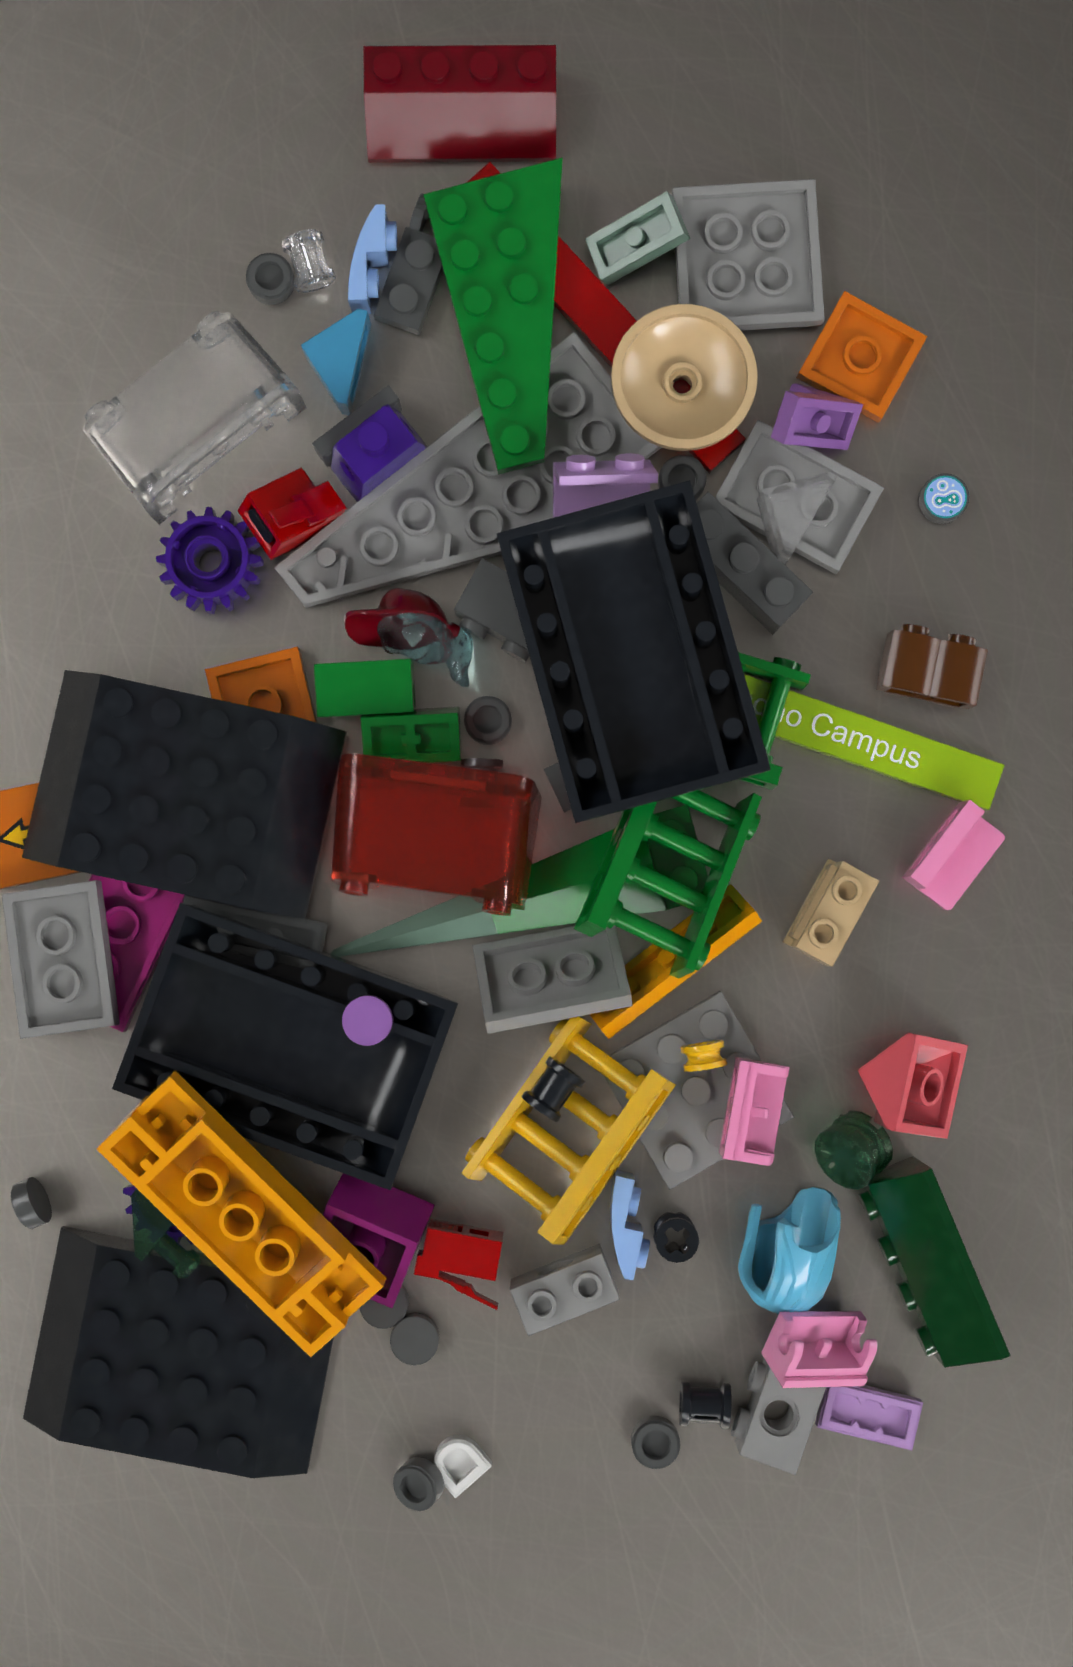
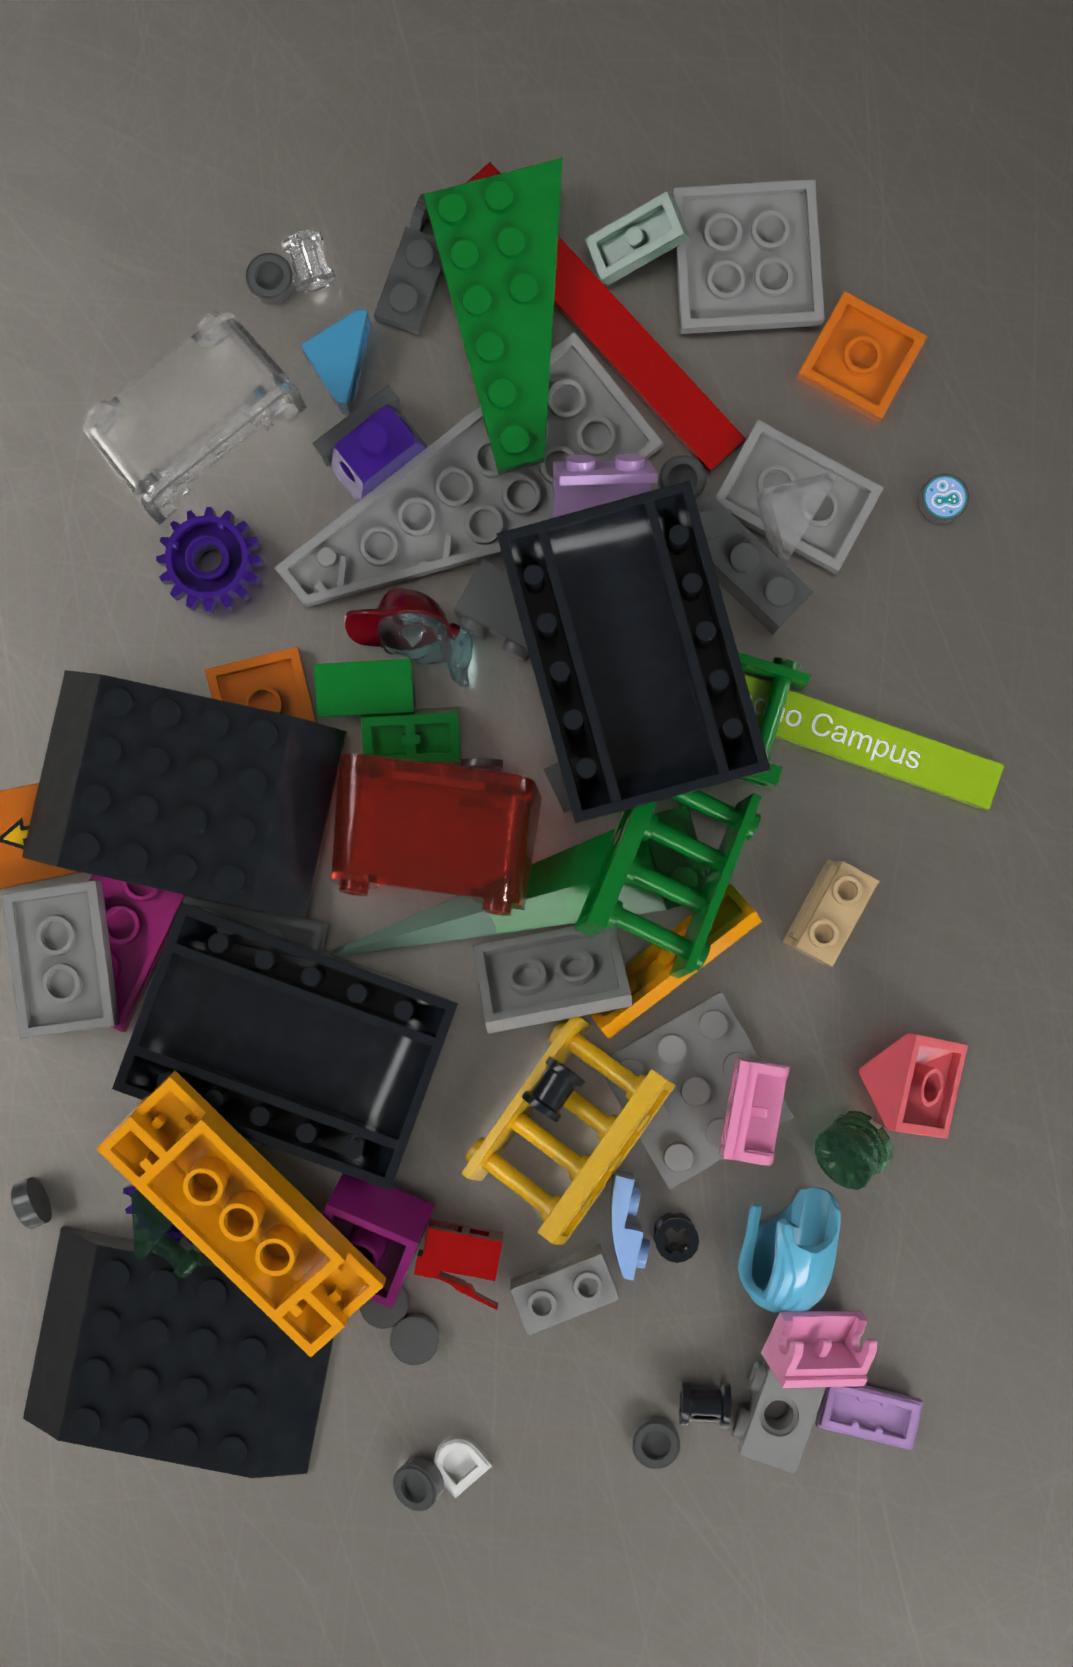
red piece [237,468,347,560] -> none
medium lavender tile [342,995,393,1046] -> none
light blue slope [348,204,398,314] -> none
dark red slope [363,45,556,163] -> none
dark grey tile [464,696,512,745] -> none
tan dish [611,304,758,451] -> none
yellow bush [680,1040,727,1072] -> none
medium lavender slope [771,383,863,450] -> none
dark green slope [858,1156,1011,1368] -> none
reddish brown brick [876,624,988,709] -> none
bright pink panel [902,800,1005,910] -> none

